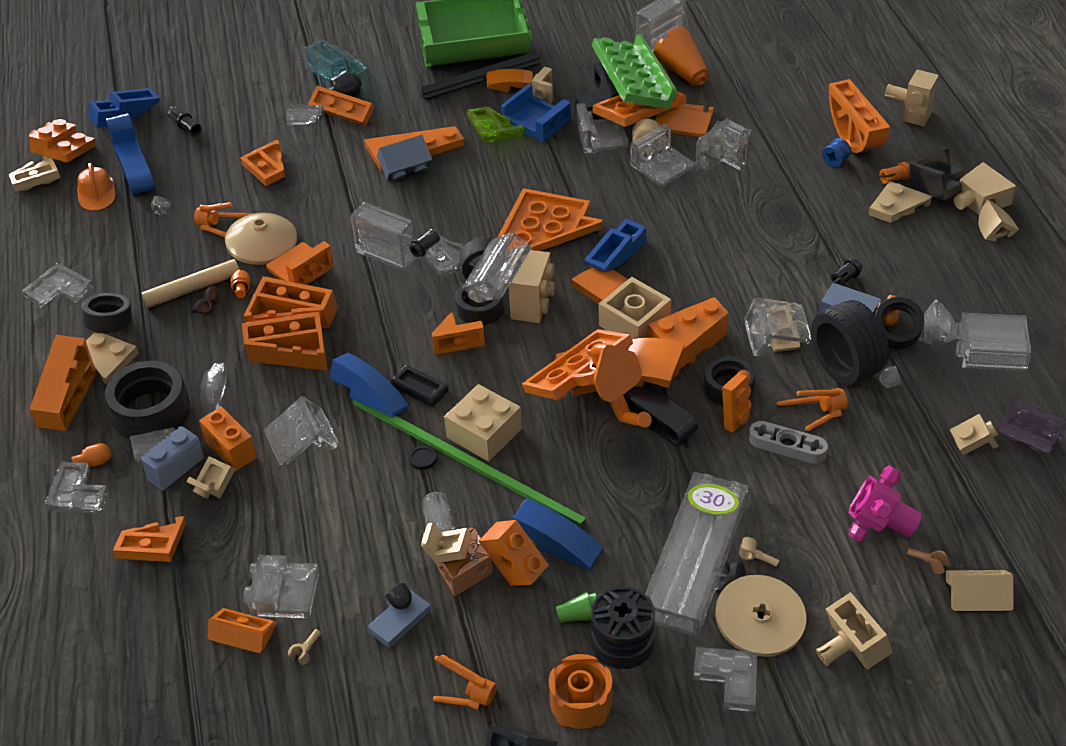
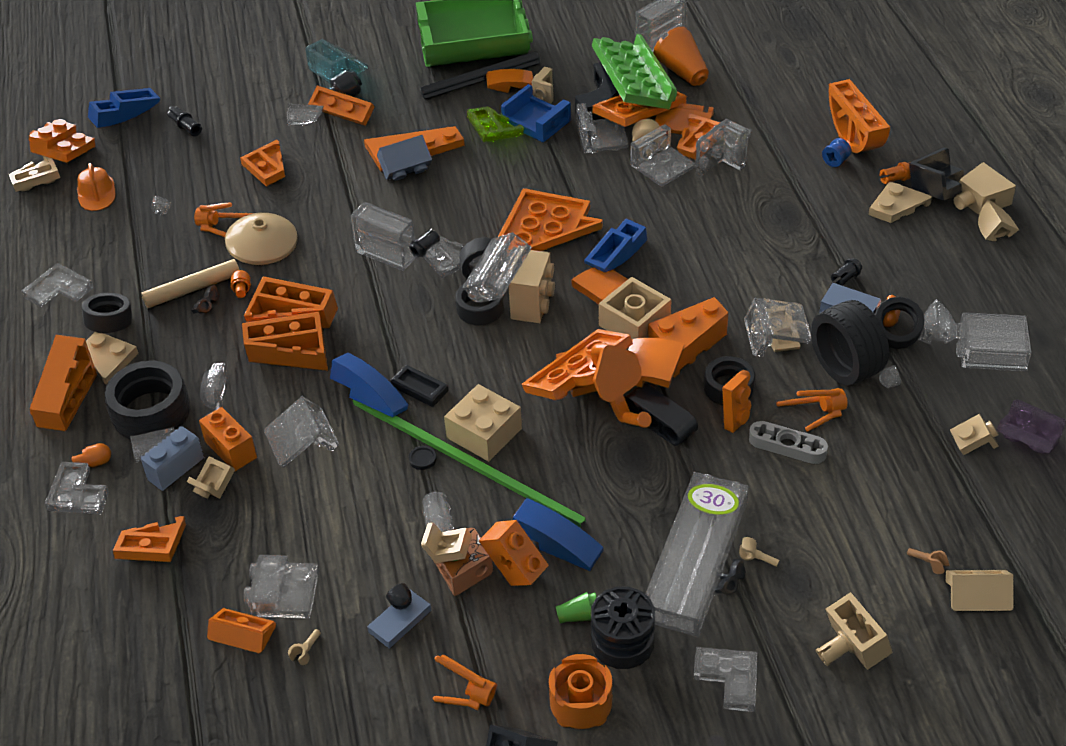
blue beam [106,113,155,195] -> none
orange bracket [266,241,334,285] -> none
orange slope [432,312,485,355] -> none
tan piece [715,575,806,657] -> none
dark pink piece [848,465,922,542] -> none
tan brick [885,70,939,127] -> none
none -> orange wing [677,113,724,159]

